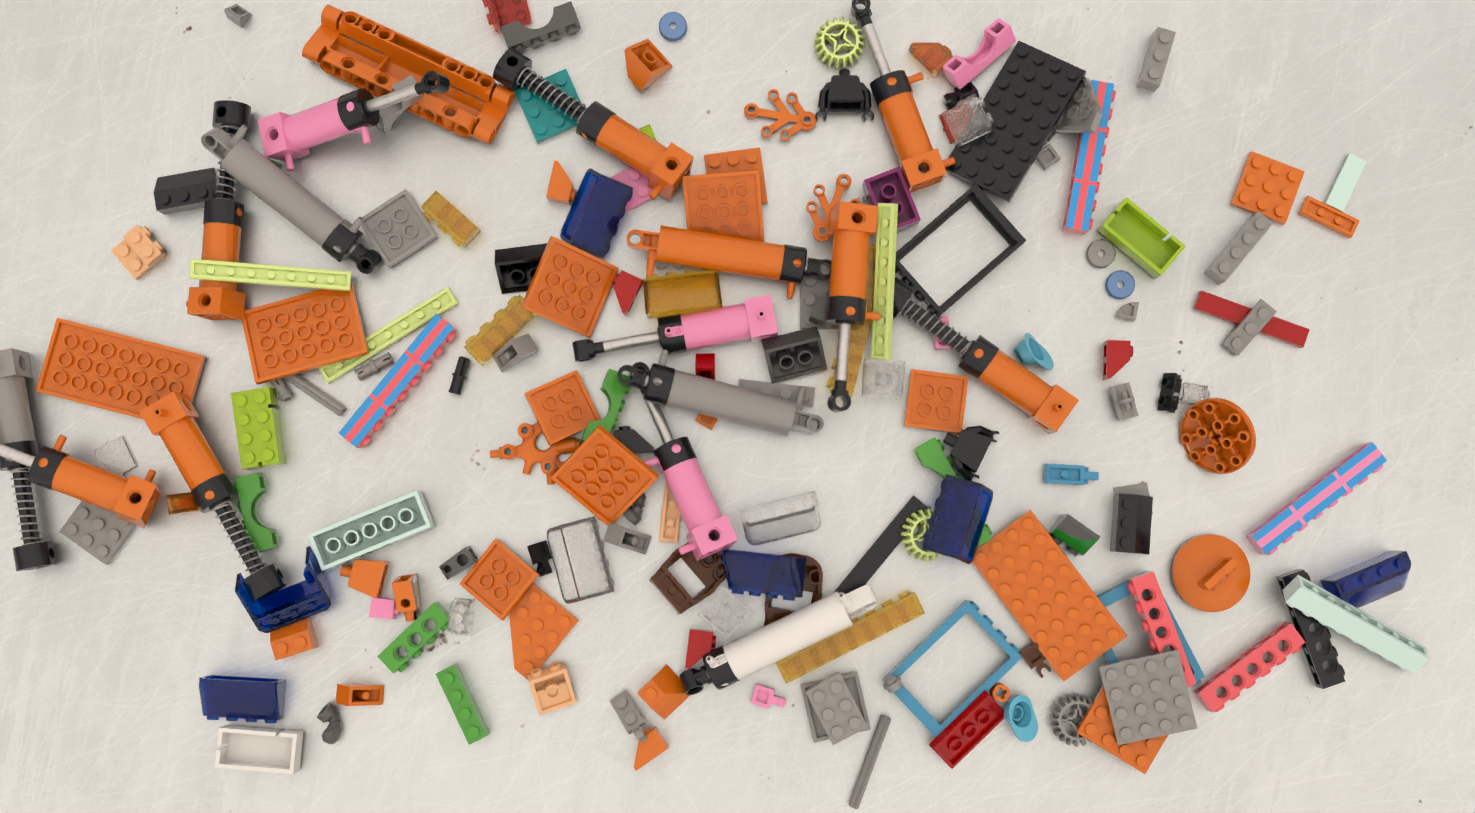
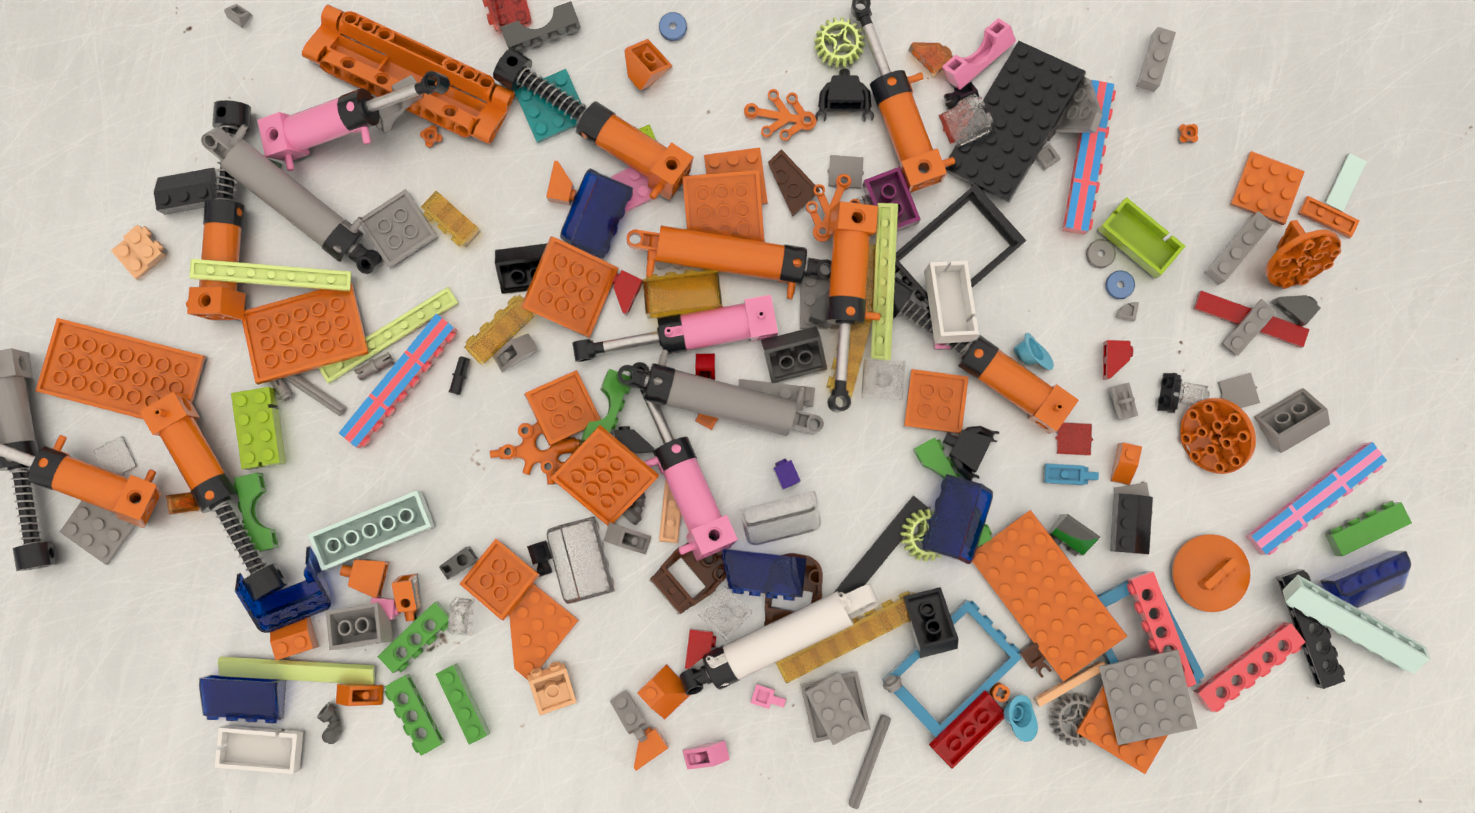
none -> yellowish green tile [218,657,375,685]
none -> light grey slope [326,603,393,650]
none -> bright green brick [384,674,445,756]
none -> orange plate [420,125,442,147]
none -> bright pink slope [682,741,730,769]
none -> reddish brown wing [768,149,820,217]
none -> dark purple brick [773,458,801,490]
none -> light grey piece [827,155,864,189]
none -> black slope [903,587,959,658]
none -> white piece [924,261,979,344]
none -> light nougat tile [1034,660,1106,707]
none -> clear red piece [1055,422,1093,456]
none -> orange slope [1110,442,1142,485]
none -> orange plate [1179,124,1198,143]
none -> light grey piece [1218,373,1260,408]
none -> light grey slope [1255,388,1330,453]
none -> orange bracket [1265,220,1341,289]
none -> dark grey slope [1271,295,1321,326]
none -> bright green brick [1325,500,1412,556]

